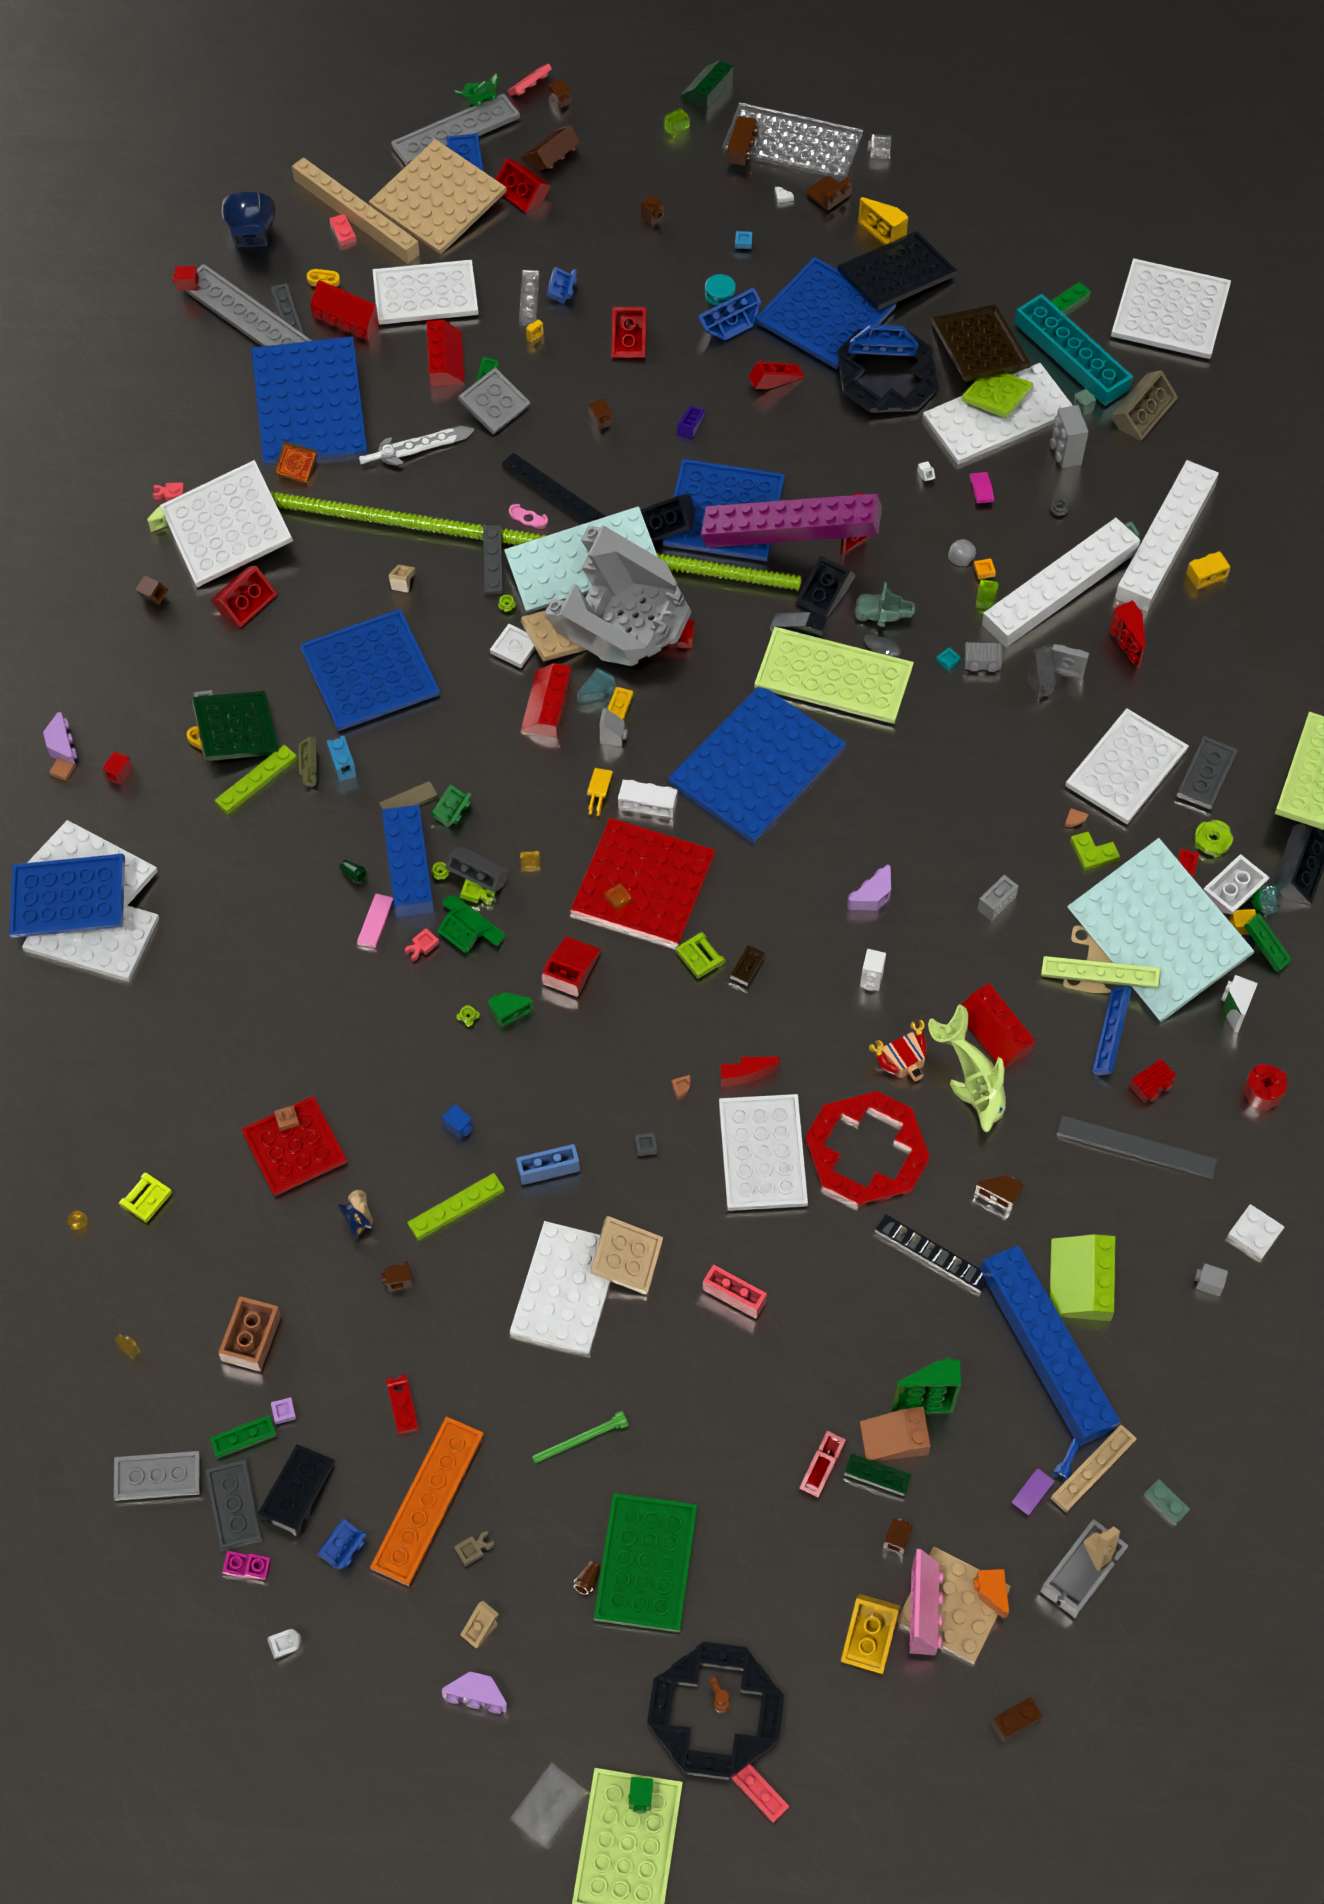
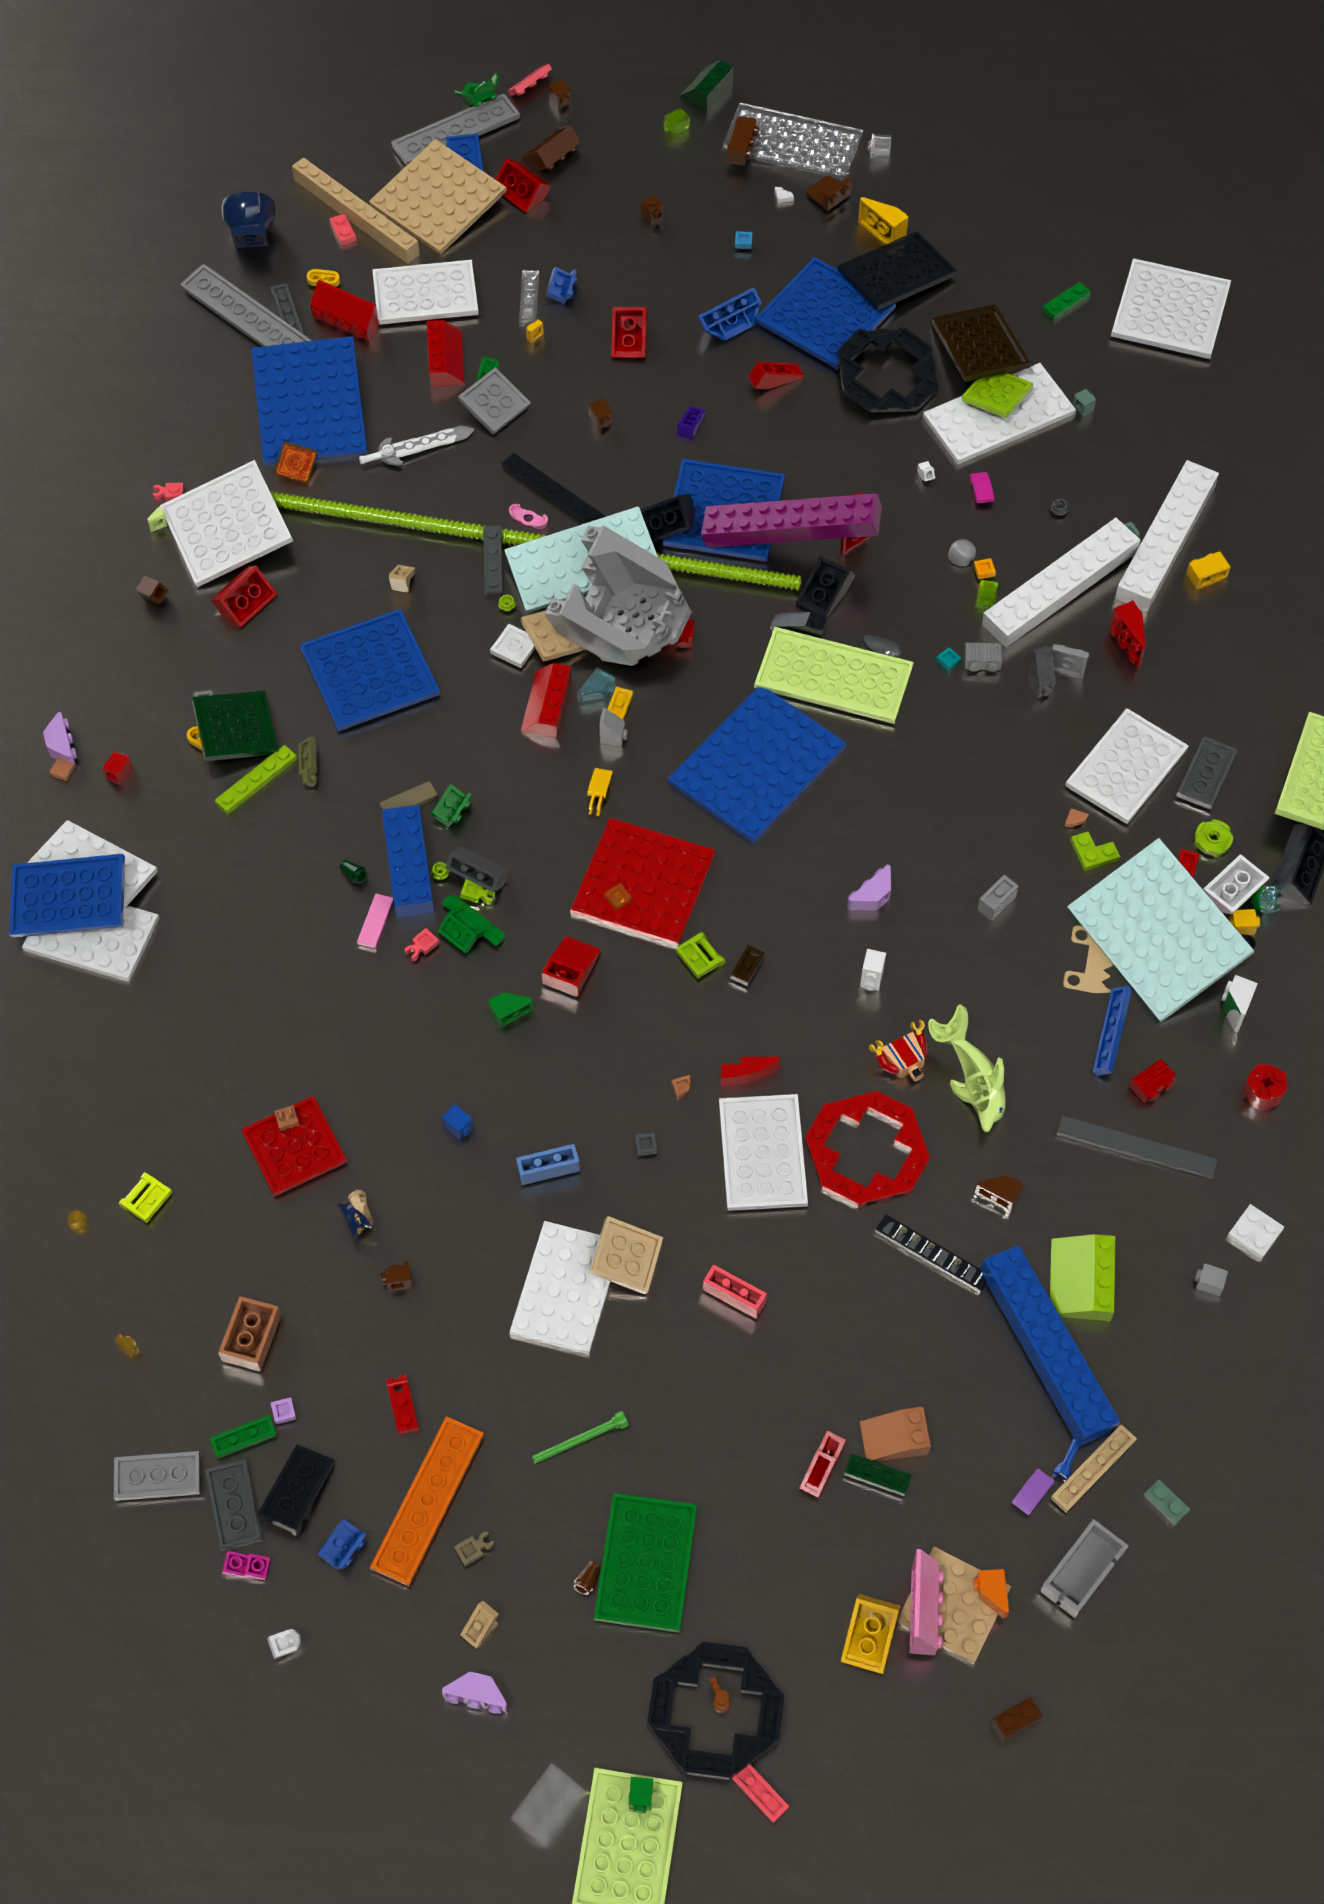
red brick [172,266,199,291] -> none
dark azure brick [327,736,357,782] -> none
lime plate [407,1173,505,1241] -> none
lime plate [457,1005,480,1027] -> none
clear yellow plate [520,851,540,872] -> none
white brick [618,780,678,818] -> none
teal head [705,274,736,306] -> none
blue wedge [848,325,918,356] -> none
sand green piece [854,582,915,627] -> none
reddish brown brick [883,1518,913,1555] -> none
green slope [891,1358,962,1413] -> none
red slope [962,983,1036,1069] -> none
teal brick [1014,294,1133,406] -> none
yellowish green plate [1041,956,1160,989] -> none
light grey brick [1050,405,1088,469] -> none
tan slope [1084,1526,1120,1571] -> none
dark tan slope [1110,370,1178,441] -> none
green plate [1244,913,1292,972] -> none

